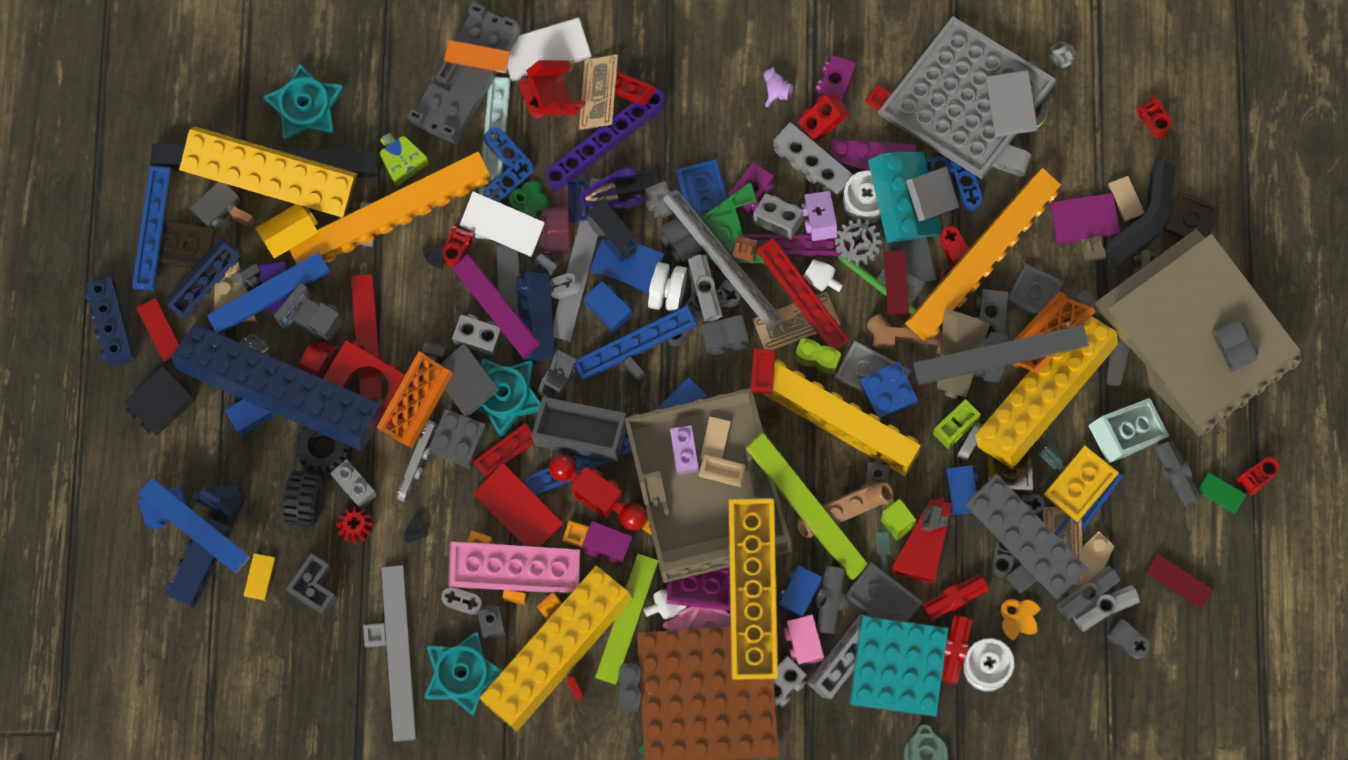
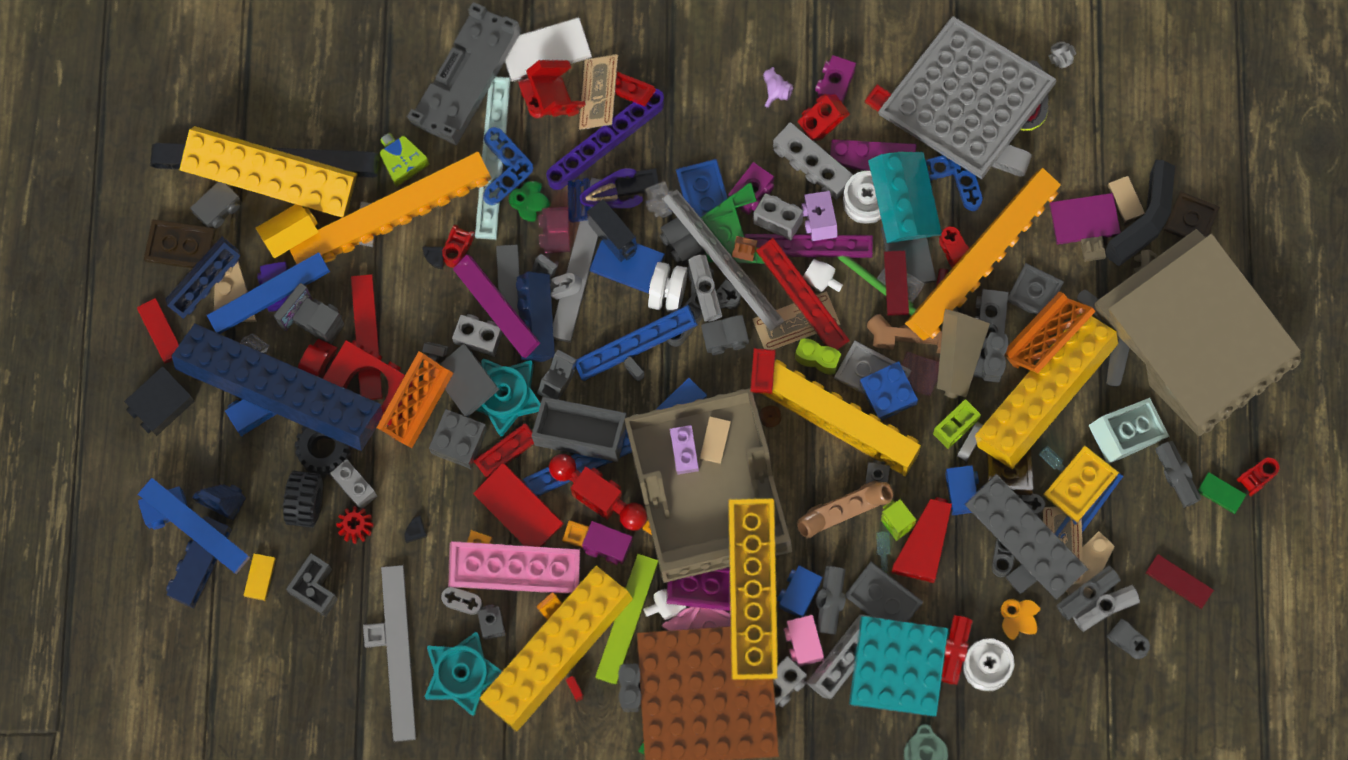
dark blue brick [85,276,136,367] -> none
blue tile [132,166,172,291] -> none
nougat tile [230,207,255,228] -> none
dark grey tile [231,263,260,289] -> none
teal plate [264,65,343,141] -> none
light grey plate [396,420,437,502] -> none
orange tile [444,40,511,74] -> none
white sticker [459,192,545,256] -> none
light orange tile [502,590,527,605] -> none
blue brick [583,282,632,333] -> none
tan tile [699,454,746,487] -> none
lime tile [745,433,868,580] -> none
light grey gear [835,219,881,266] -> none
light grey tile [906,167,959,221] -> none
dark grey tile [913,325,1089,385] -> none
dark grey tile [920,506,949,531] -> none
red piece [922,574,989,622] -> none
light grey tile [986,70,1038,137] -> none
red piece [1135,96,1171,139] -> none
dark grey brick [1212,320,1258,372] -> none

